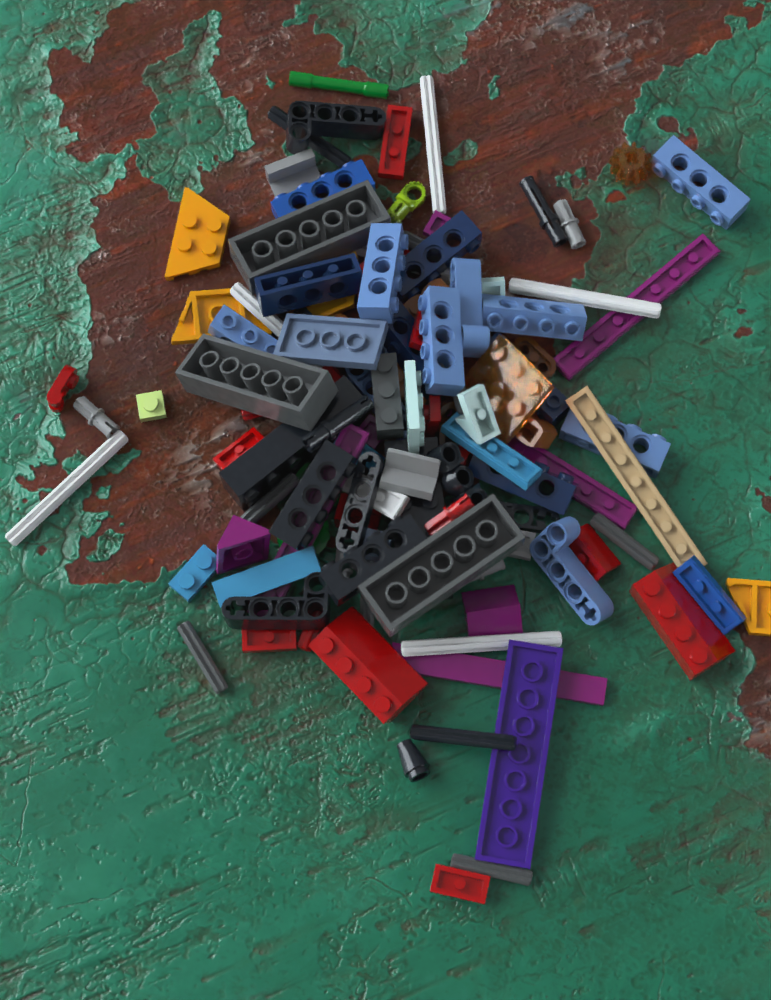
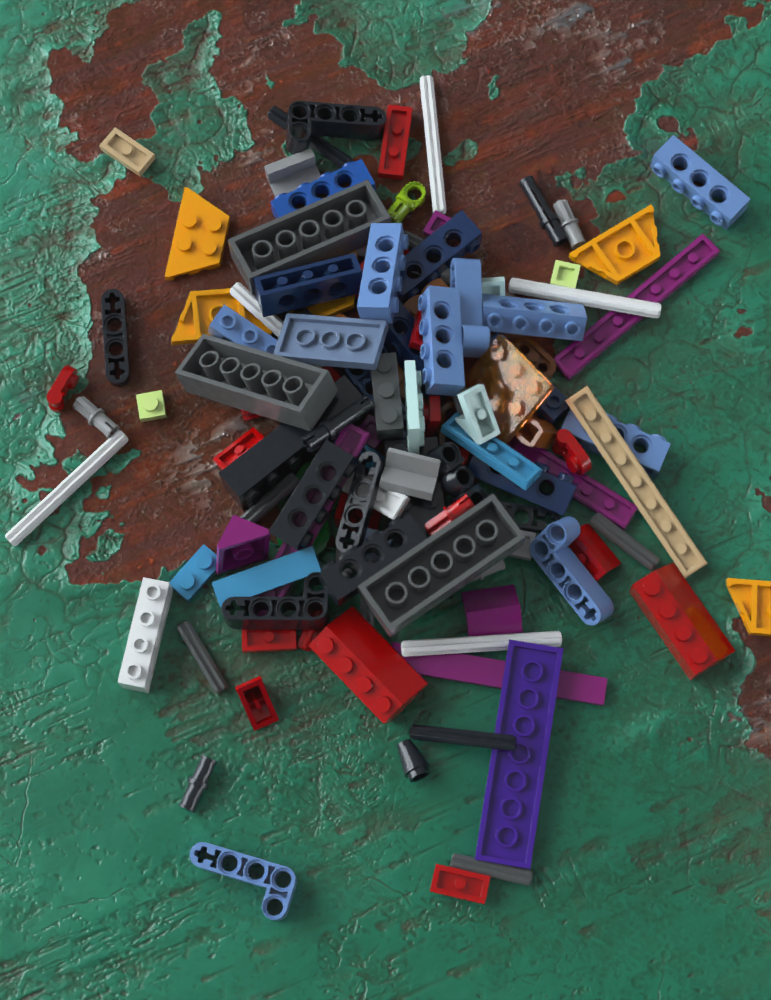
green piece [289,71,389,99] -> none
clear orange gear [609,142,652,186] -> none
blue tile [672,555,746,635] -> none
none -> tan plate [99,127,156,177]
none -> black beam [101,289,131,387]
none -> white brick [117,577,173,693]
none -> black pin [179,755,218,813]
none -> medium blue beam [190,842,297,921]
none -> red slope [235,676,279,731]
none -> yellowish green plate [550,260,581,288]
none -> red plate [552,429,592,475]
none -> light orange wing [569,204,661,285]

